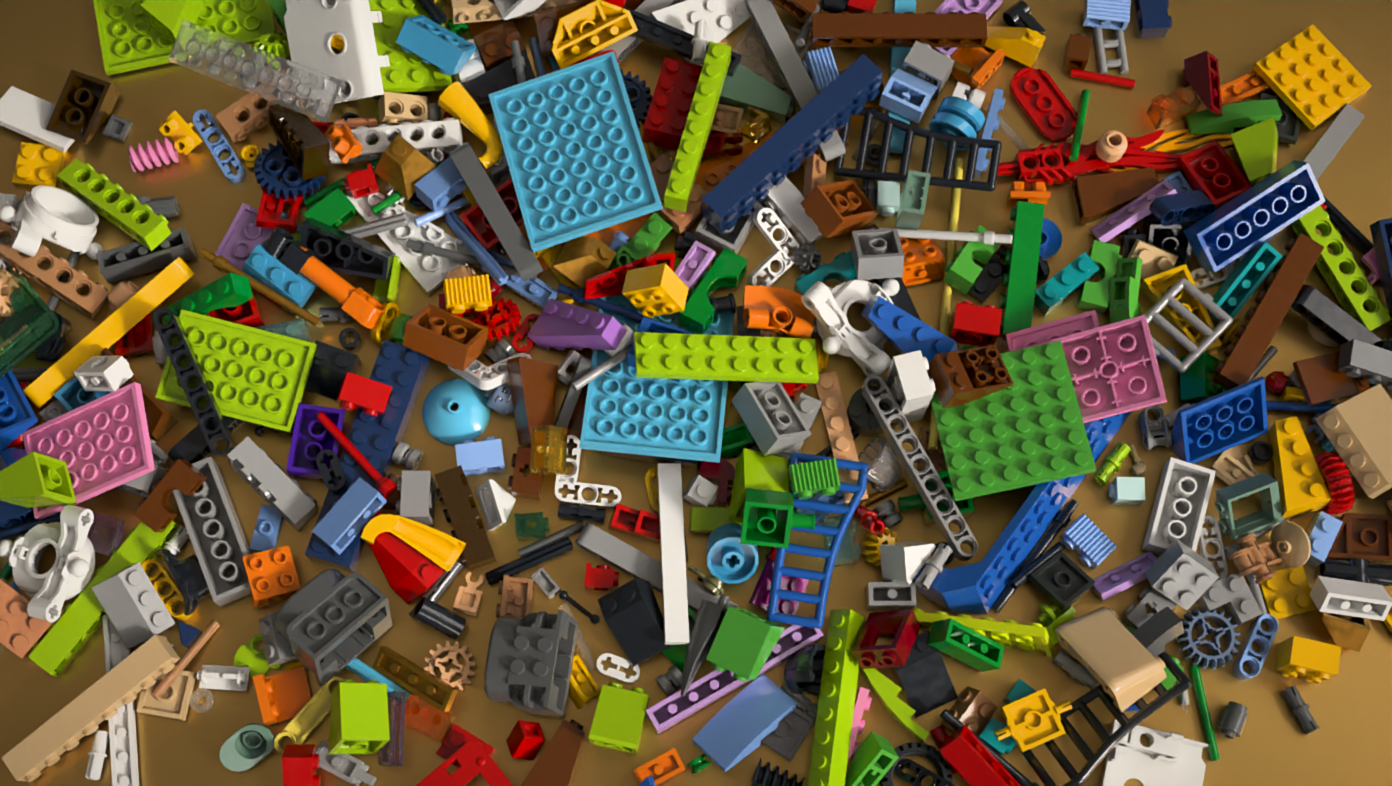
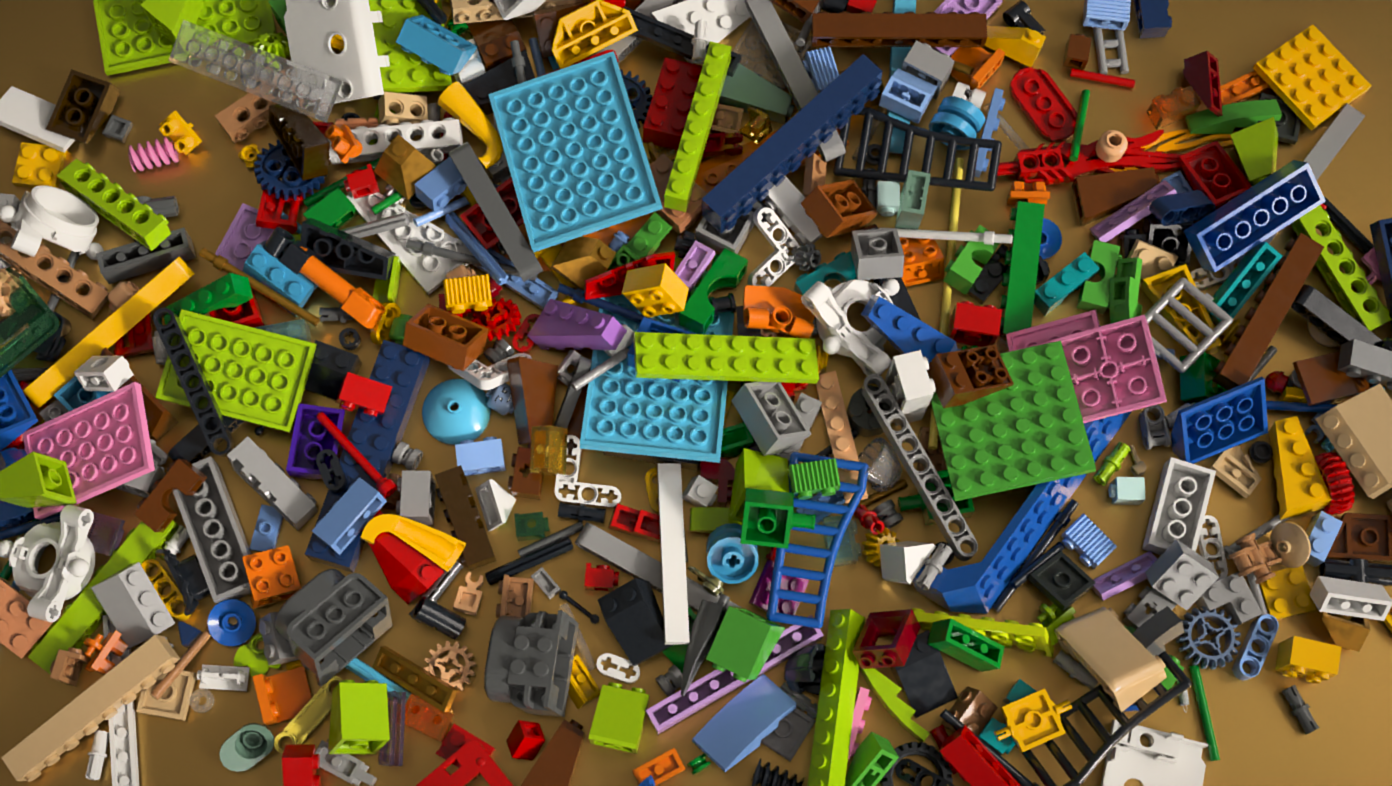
medium blue beam [192,110,245,183] -> none
light grey brick [865,582,916,610] -> none
sand green window [1215,472,1283,540] -> none
dark grey brick [1217,701,1248,739] -> none
none -> medium nougat bracket [50,647,91,687]
none -> orange hips [83,630,128,675]
none -> blue dish [207,599,256,646]

